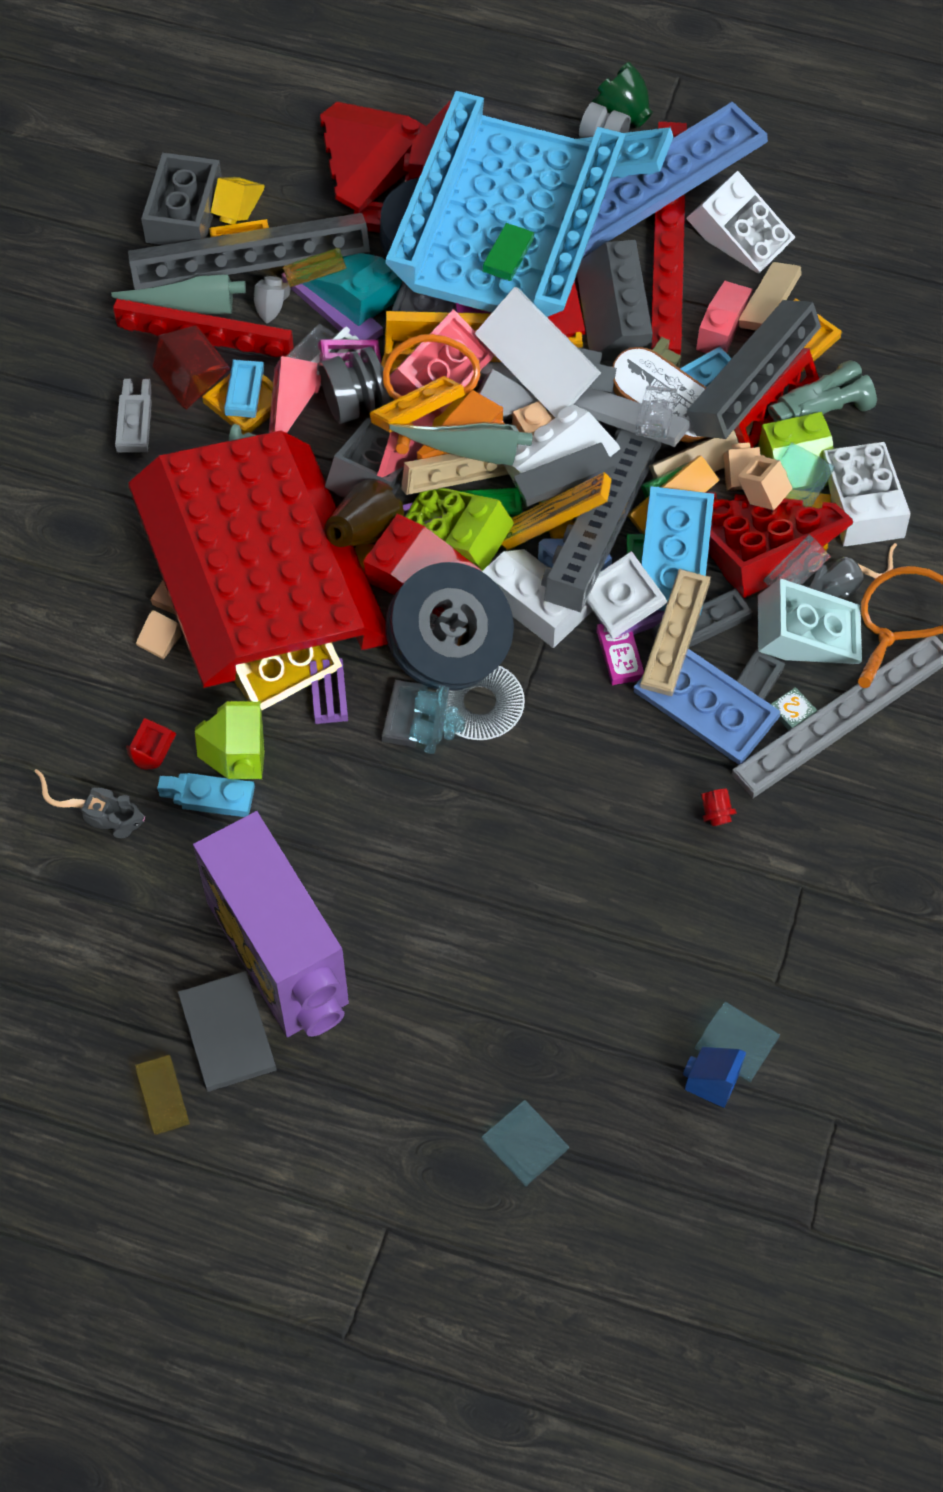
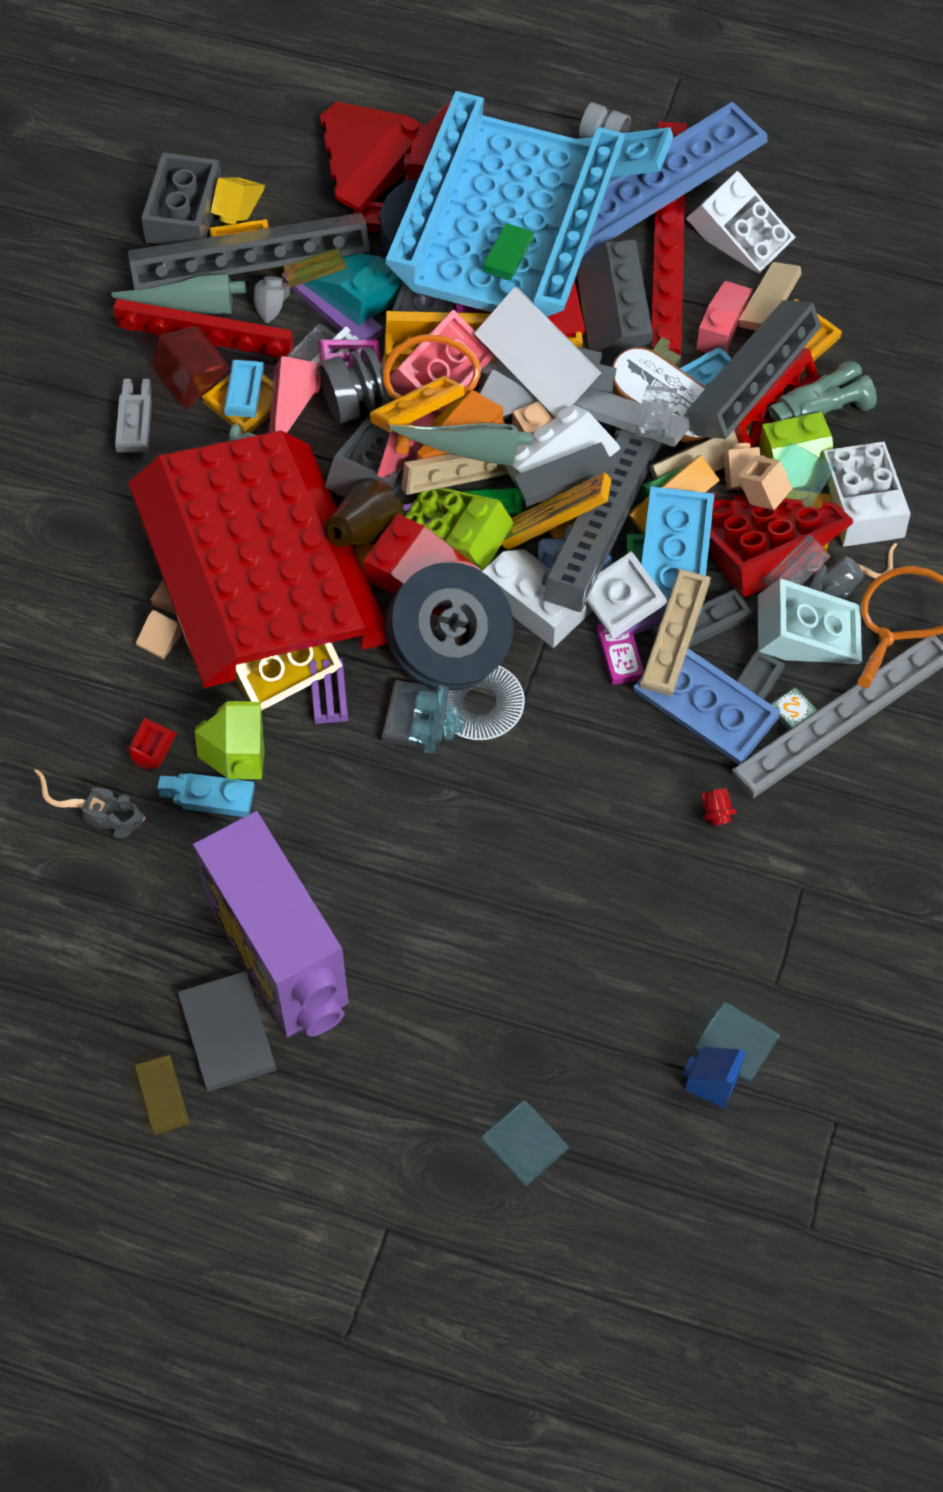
dark green piece [592,62,653,129] -> none

